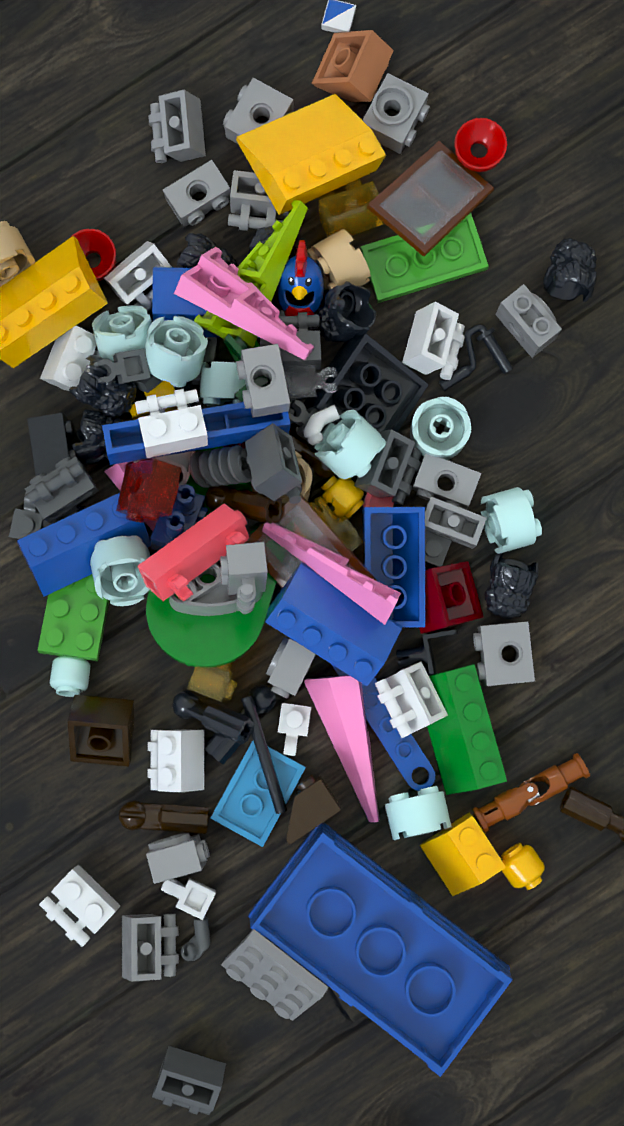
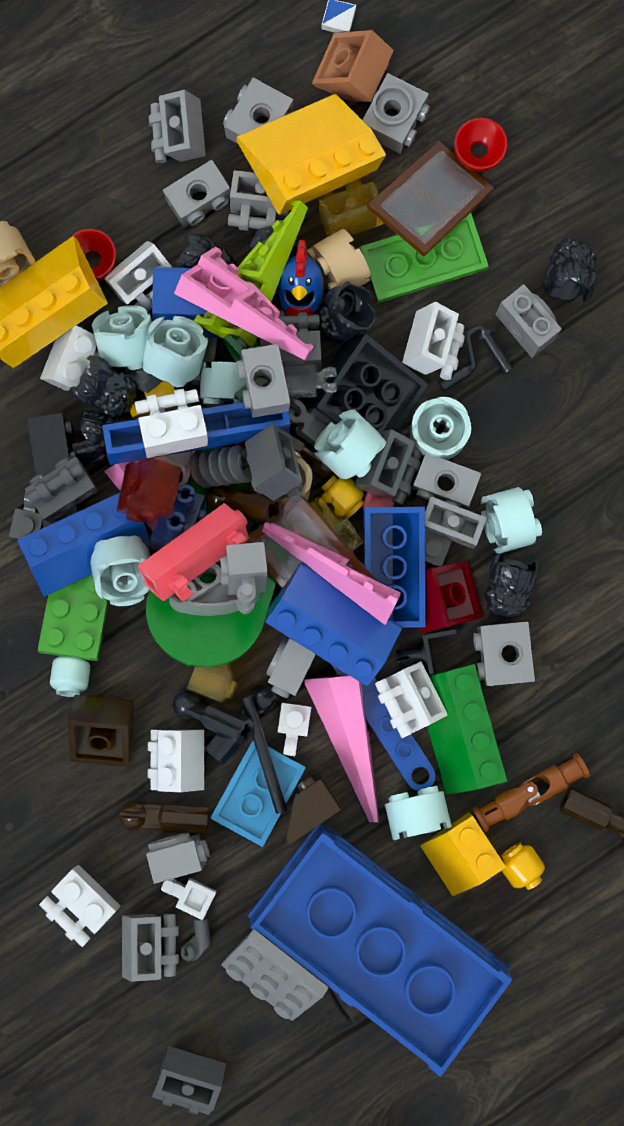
dark grey plate [94,348,151,384] -> none
white arm [303,405,340,445] -> none

